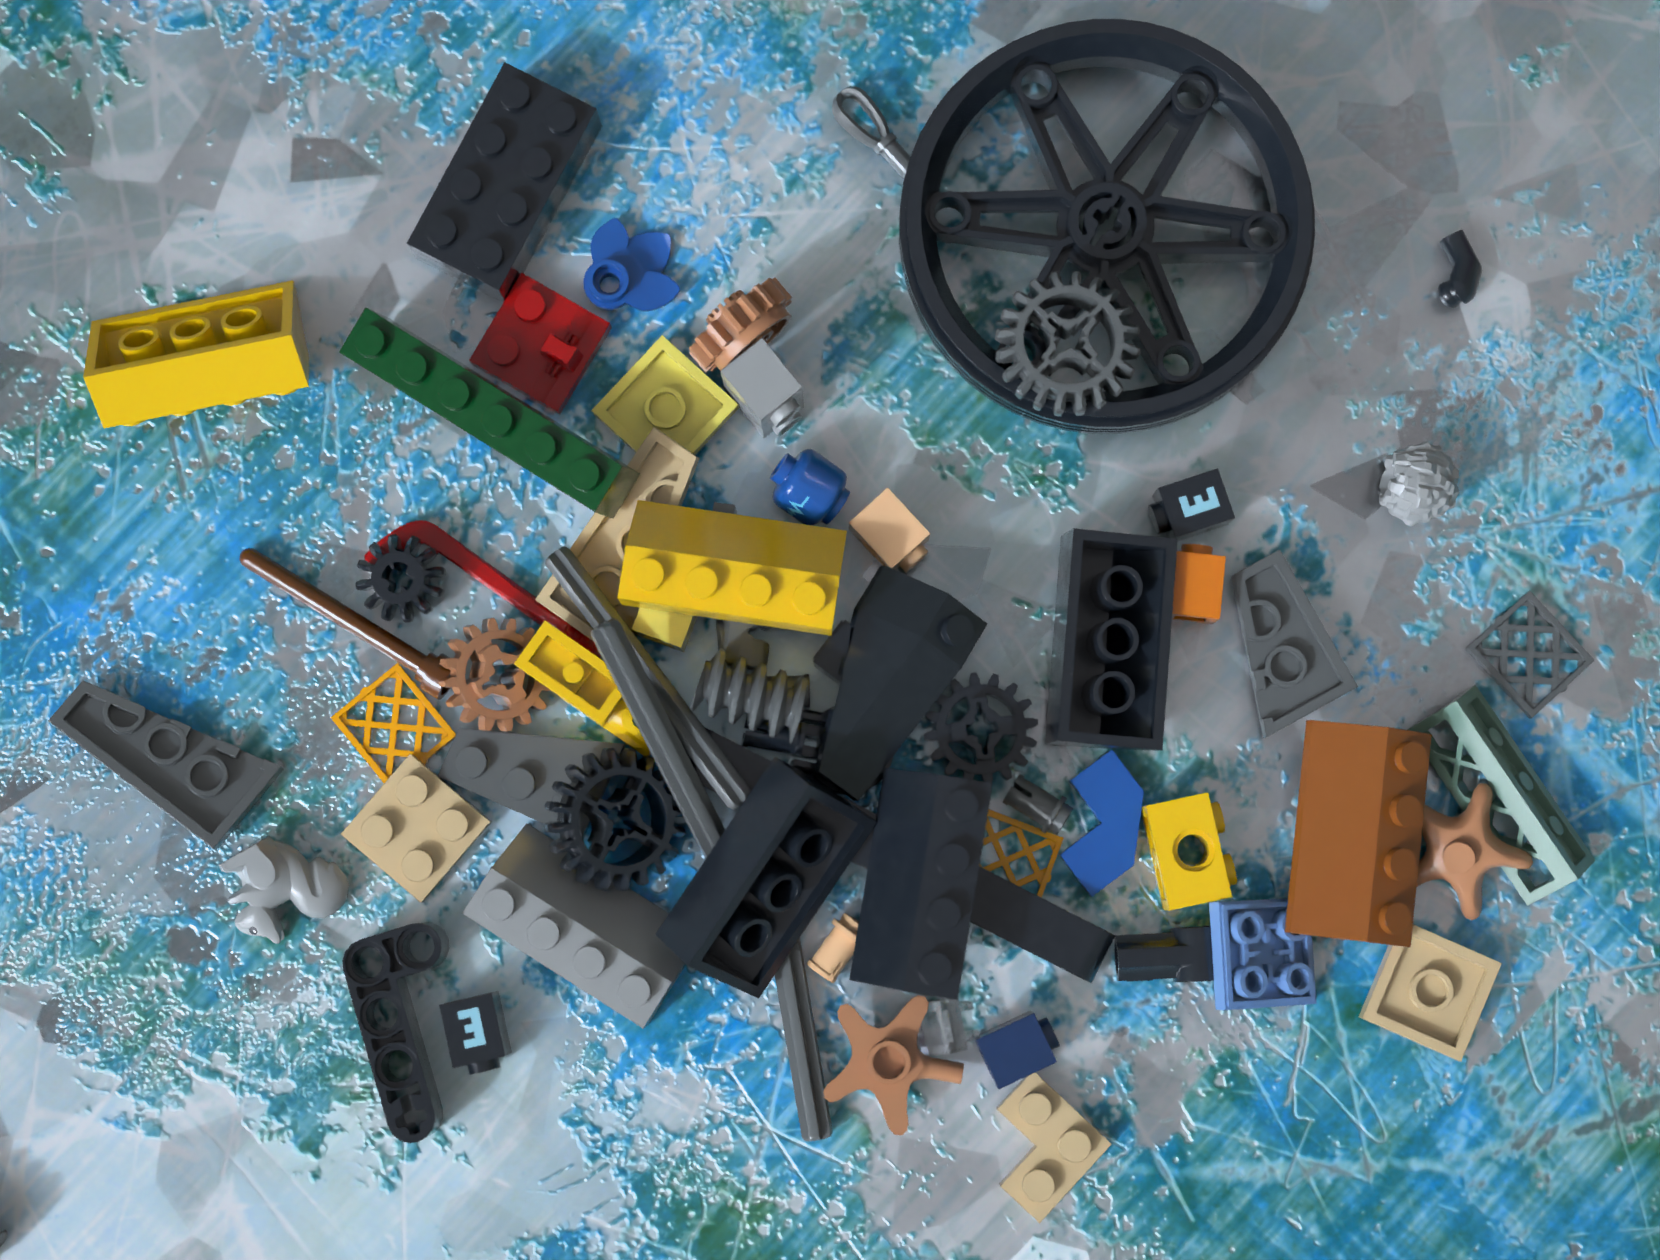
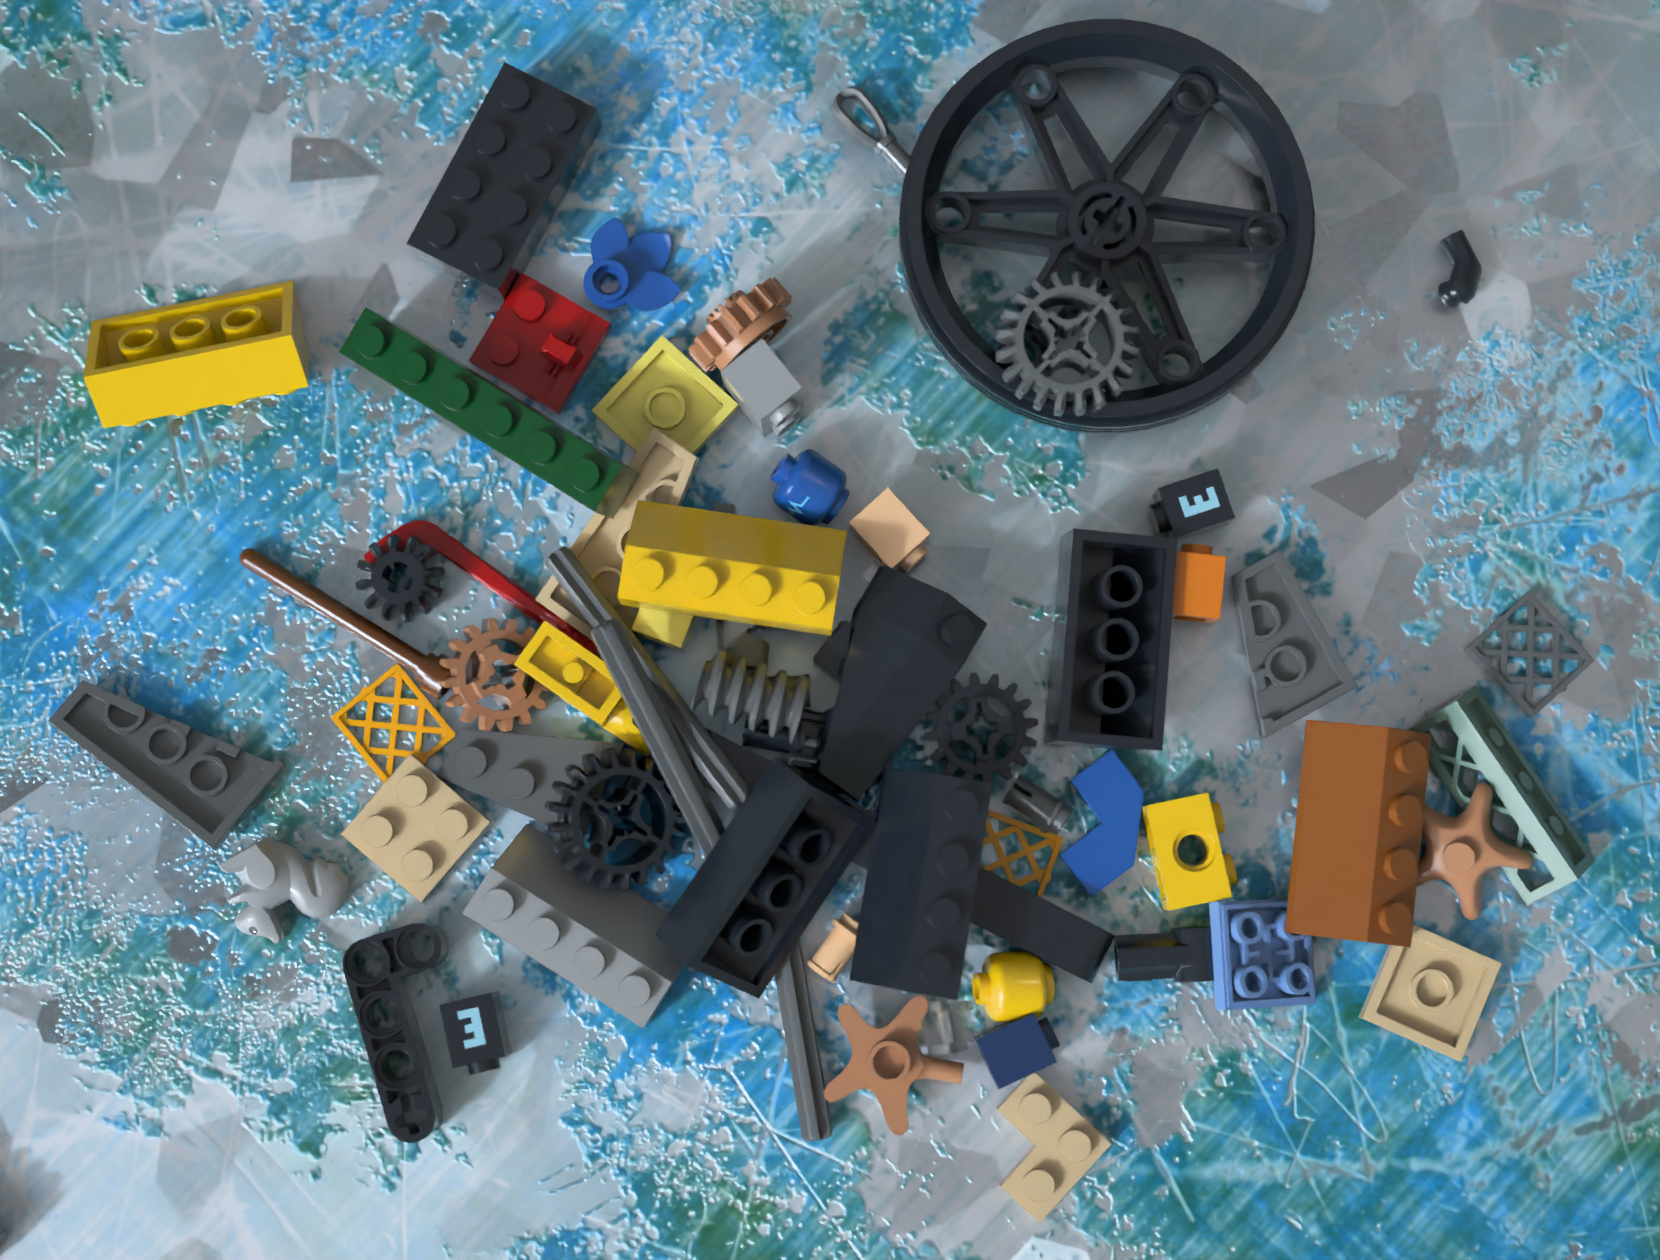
light grey piece [1379,442,1459,526] -> none
none -> yellow head [972,951,1054,1022]

